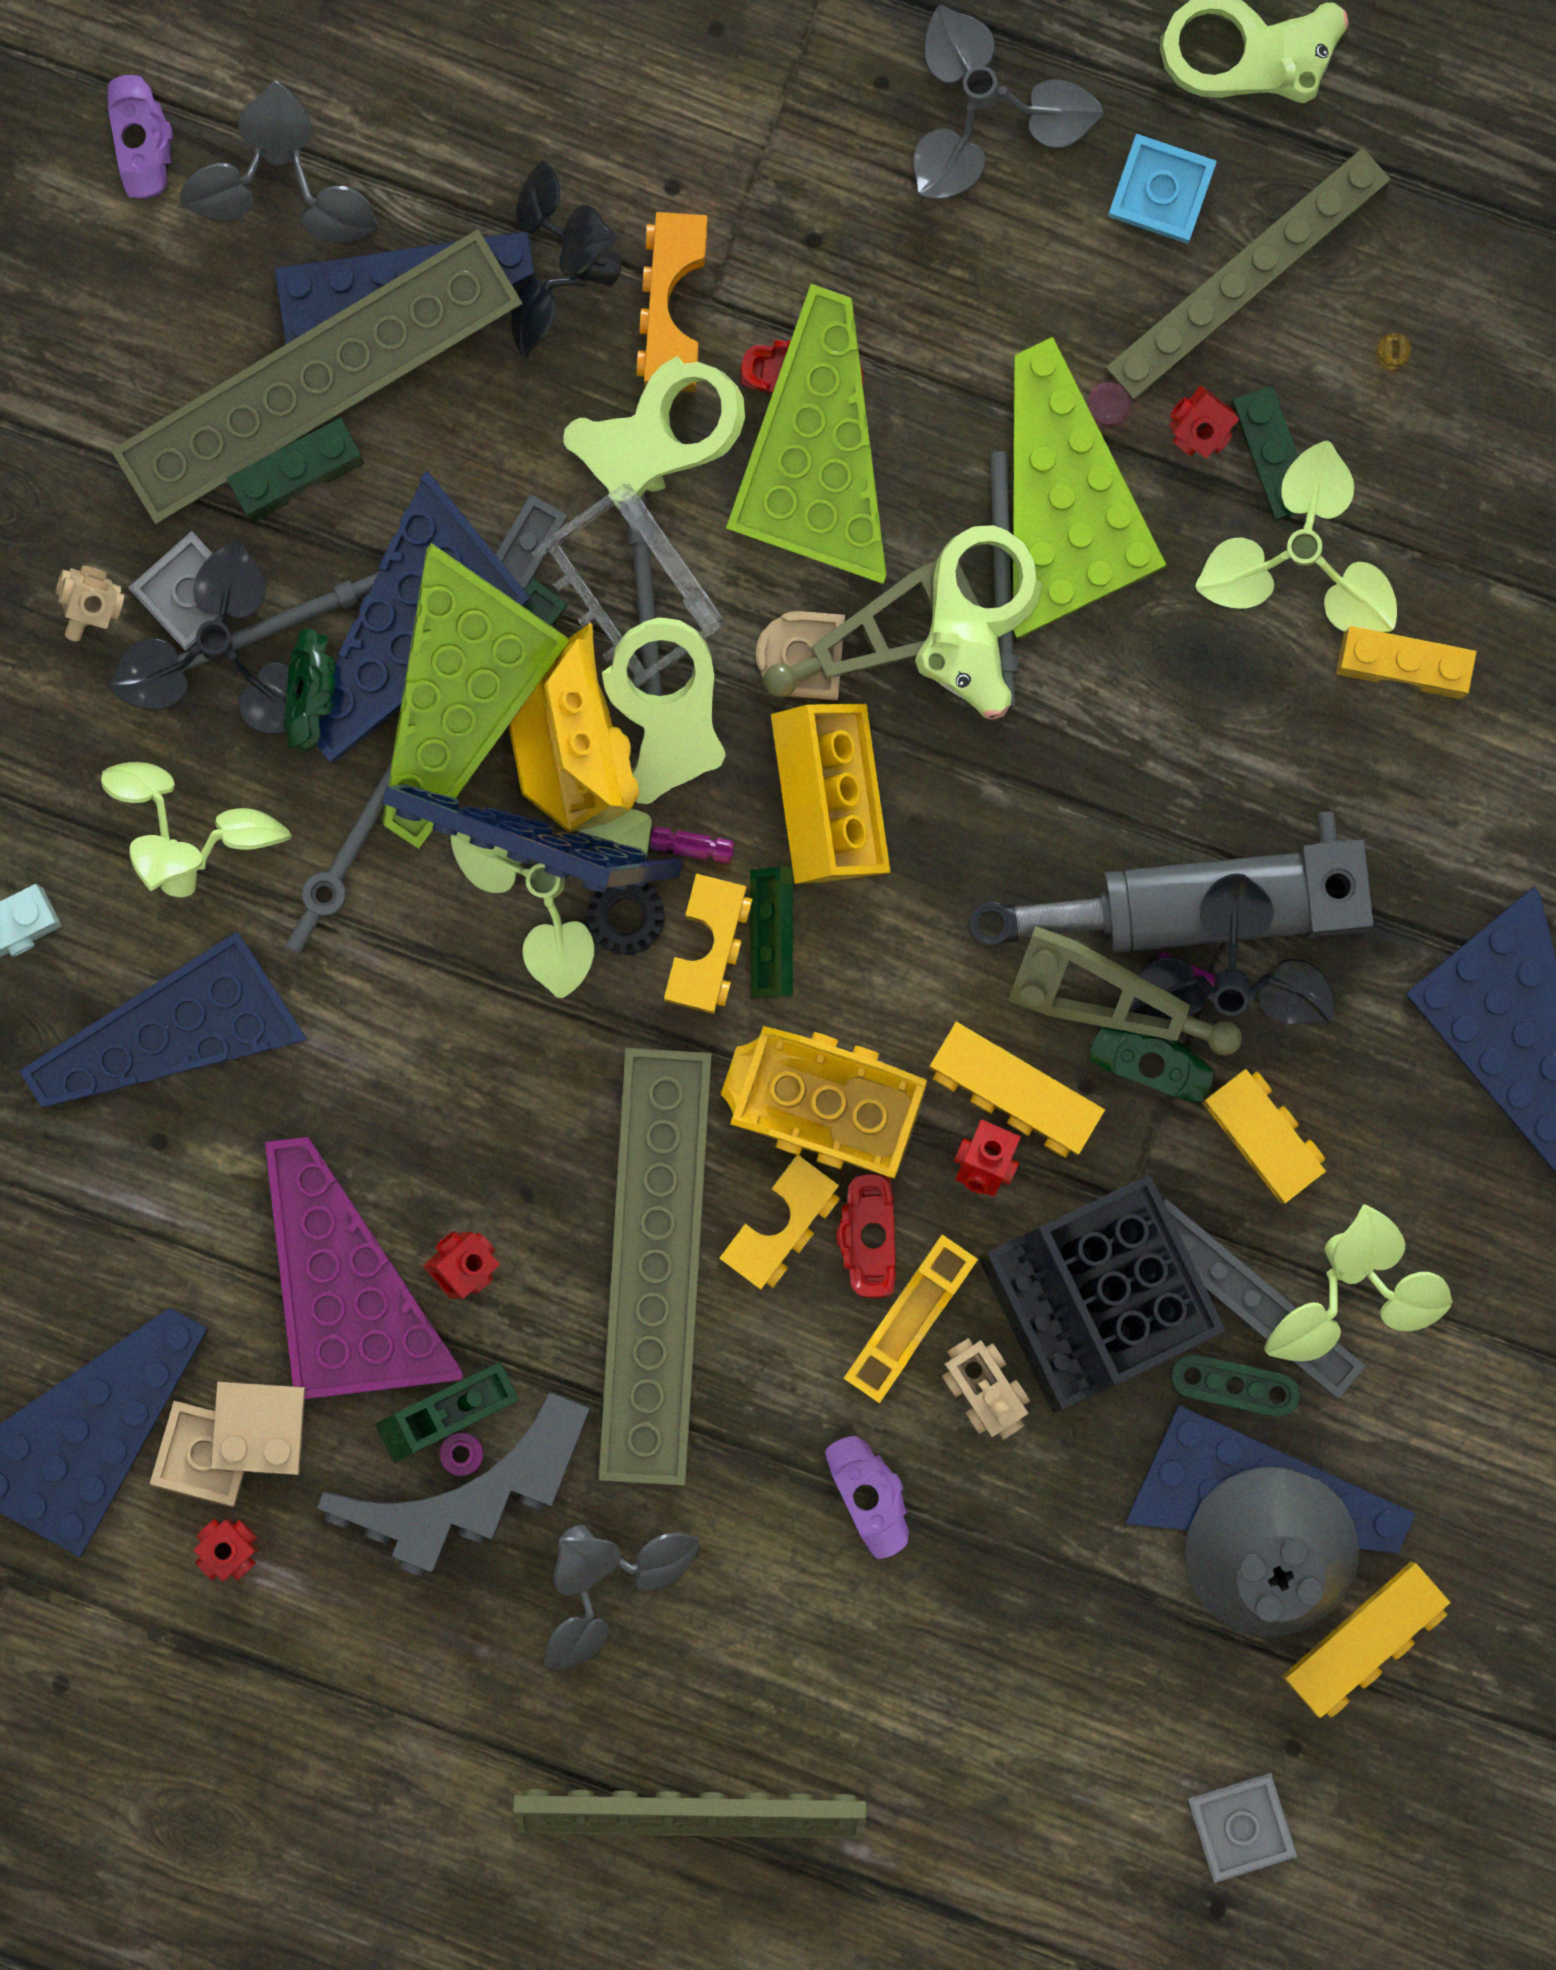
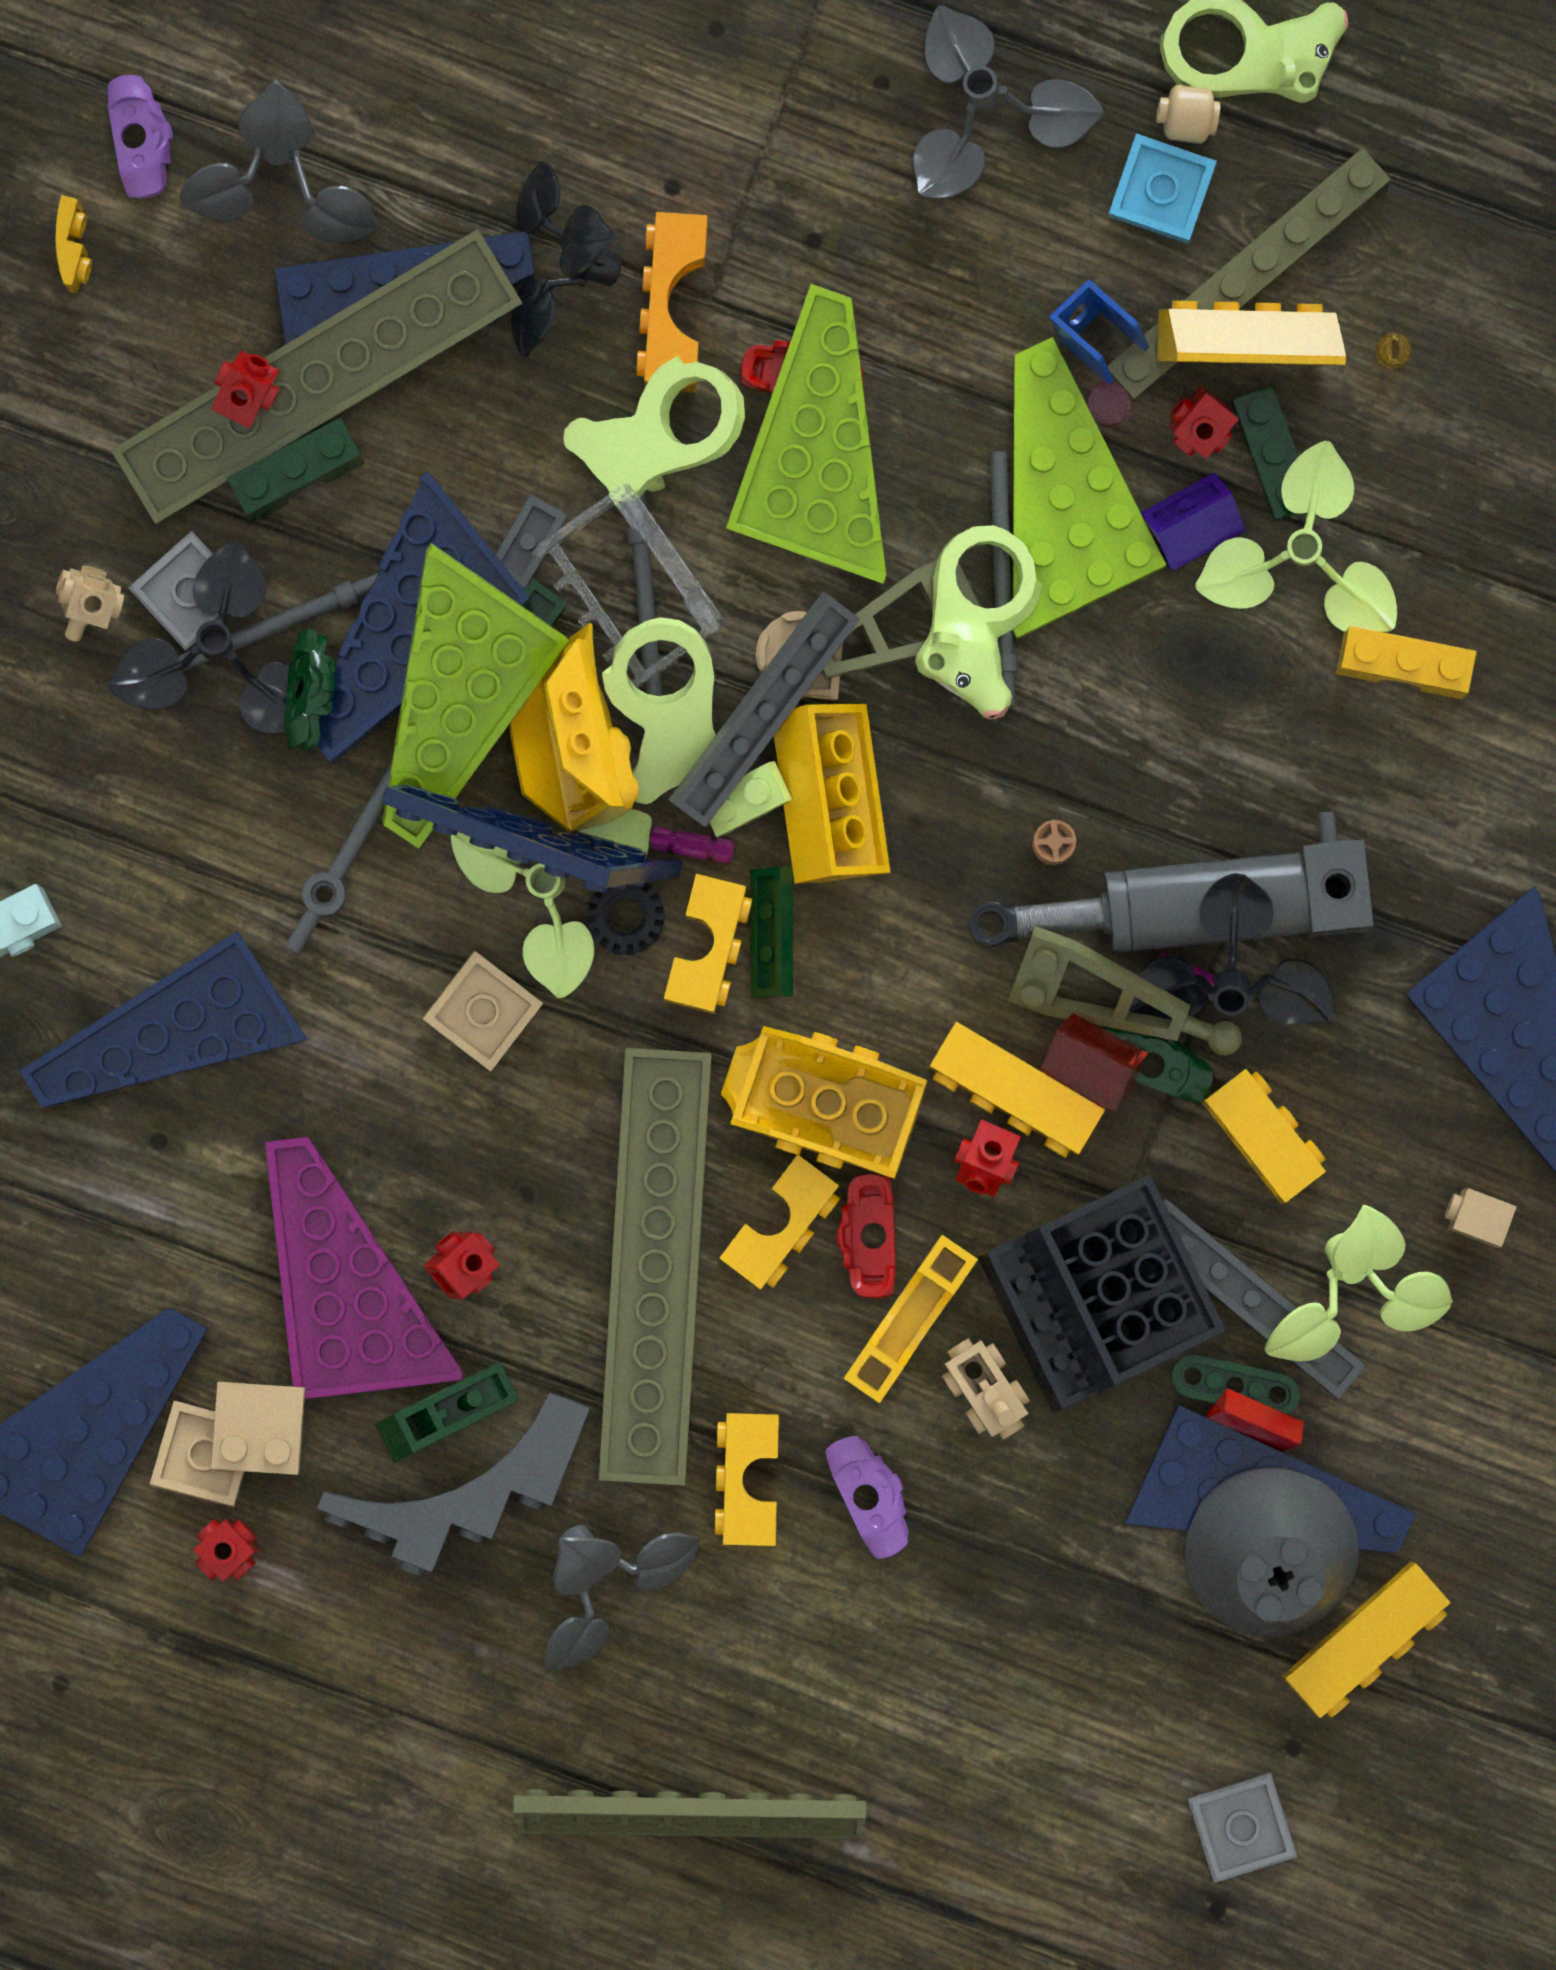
yellowish green plant [101,762,292,897] -> none
magenta plate [440,1432,483,1476] -> none
none -> yellow slope [56,195,92,294]
none -> red brick [211,351,280,429]
none -> tan plate [422,951,543,1071]
none -> dark grey plate [668,591,860,827]
none -> yellowish green plate [710,761,793,837]
none -> yellow arch [715,1413,779,1546]
none -> medium nougat wheel [1032,820,1077,866]
none -> clear red brick [1040,1013,1148,1112]
none -> blue piece [1049,279,1149,385]
none -> dark purple panel [1141,472,1245,570]
none -> tan head [1156,85,1220,144]
none -> slope [1157,301,1346,365]
none -> red slope [1206,1388,1304,1452]
none -> tan brick [1445,1188,1517,1248]

